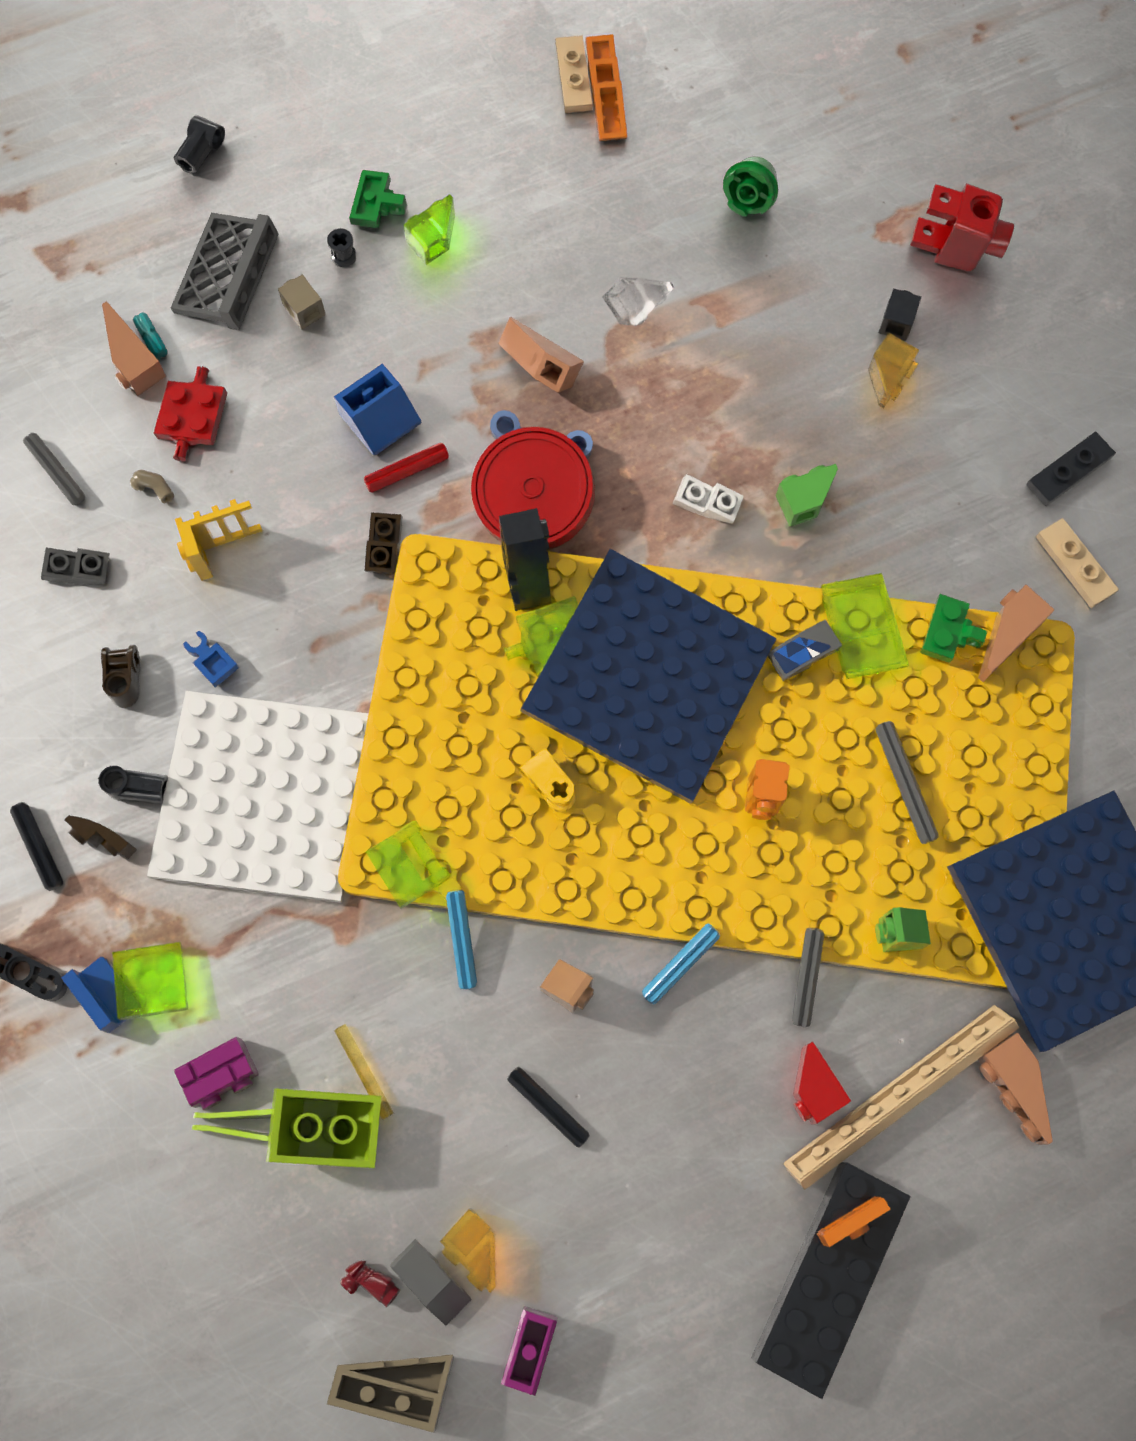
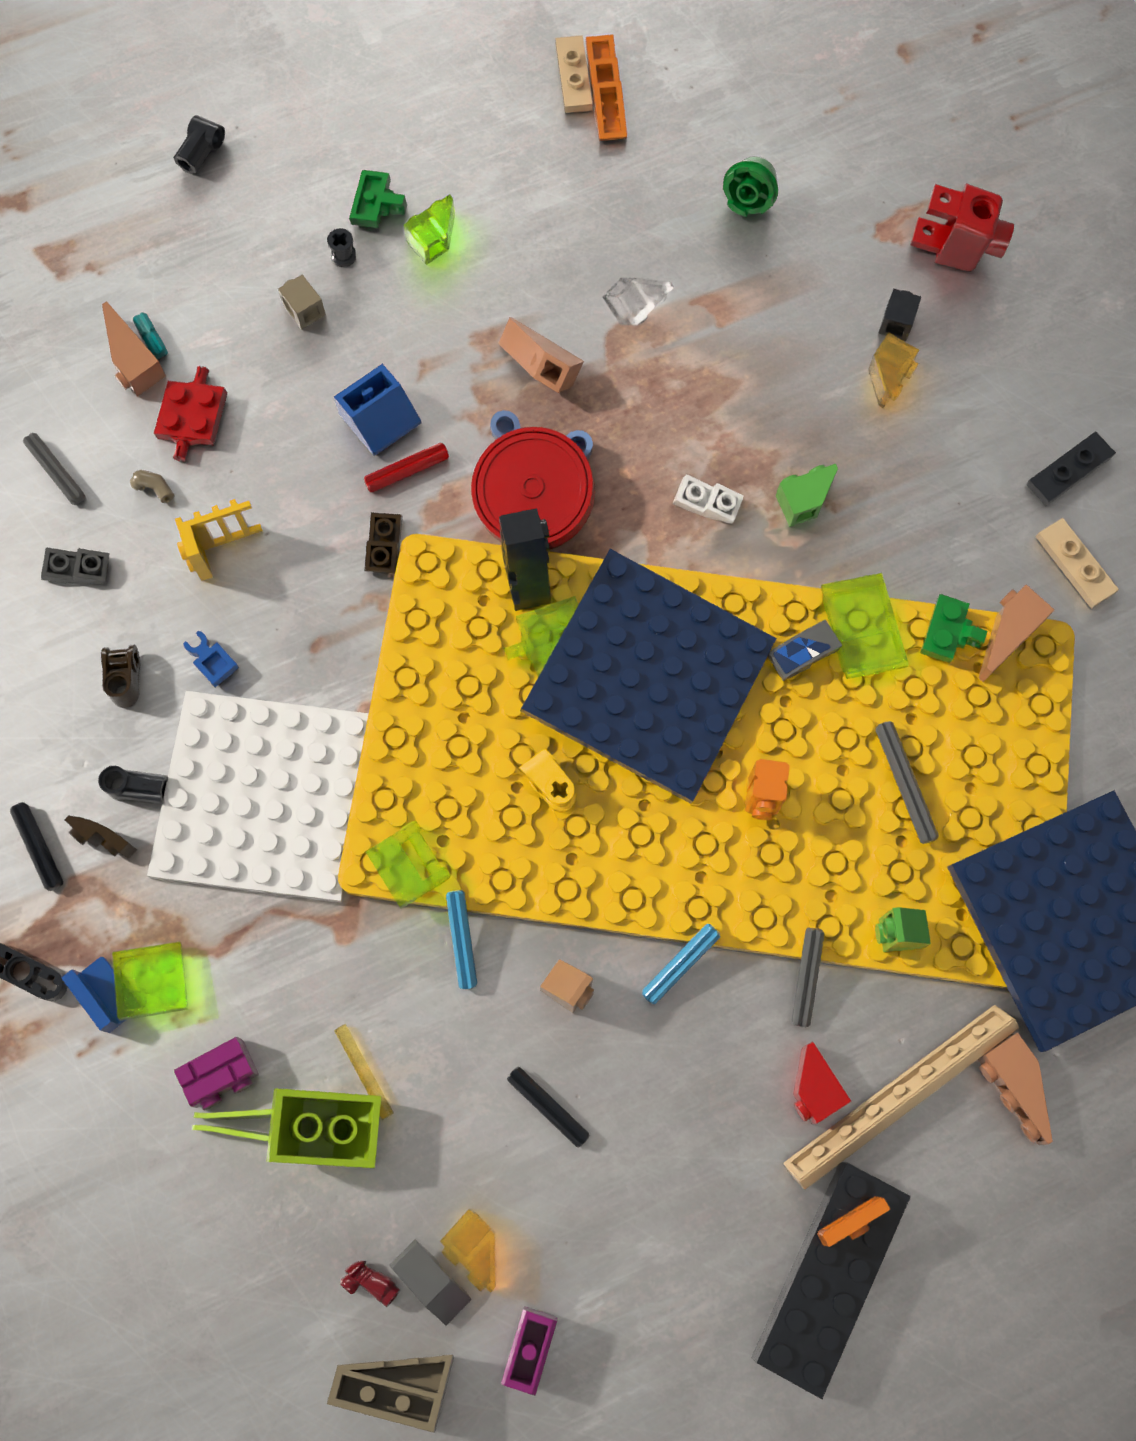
dark grey fence [171,212,279,330] -> none

